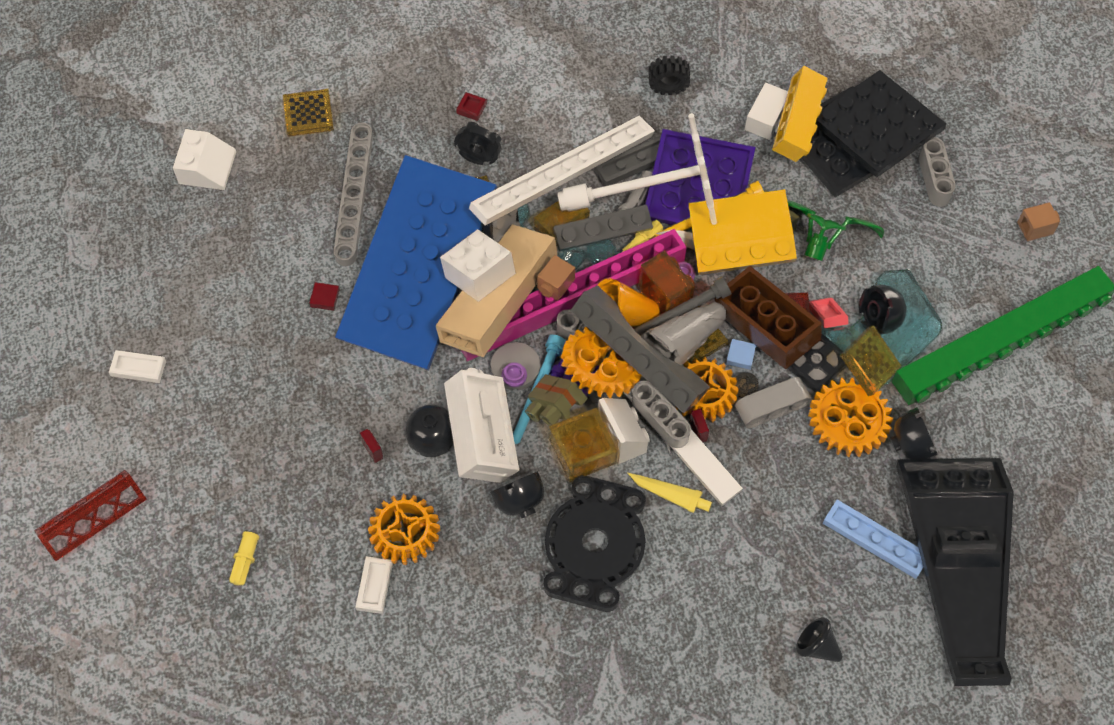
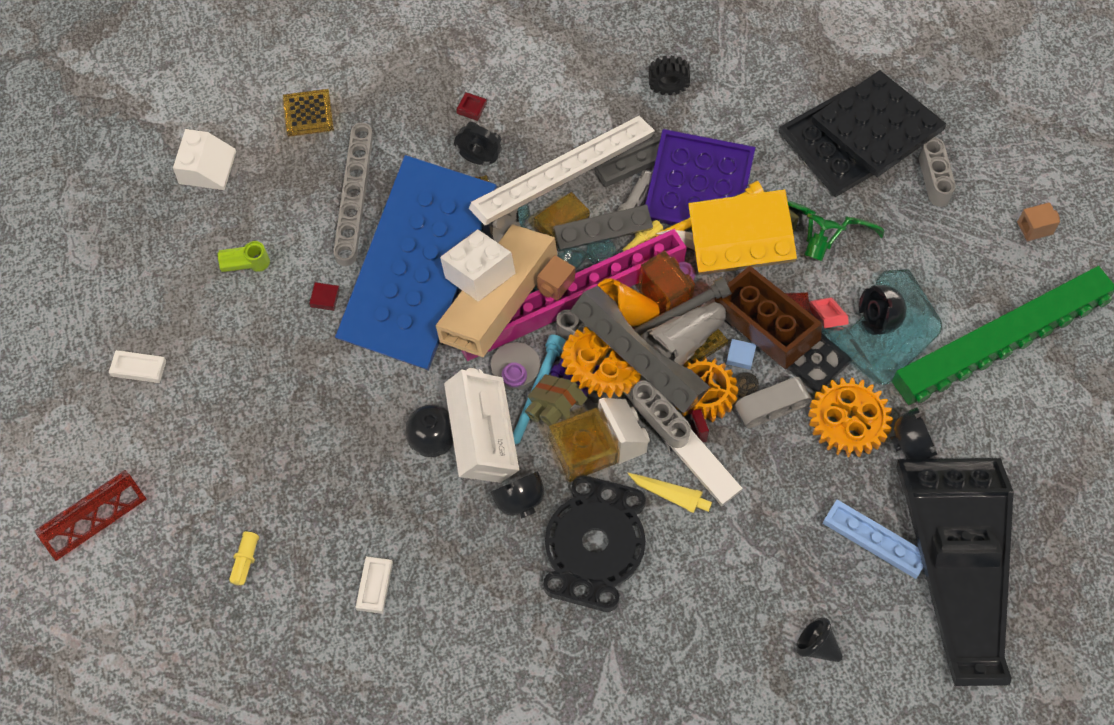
dark red tile [360,429,383,463] -> none
light orange gear [368,493,440,565] -> none
white piece [558,113,717,225] -> none
white brick [745,83,788,140] -> none
yellow brick [772,66,827,162] -> none
clear yellow tile [840,325,901,396] -> none
none -> lime piece [218,241,270,272]

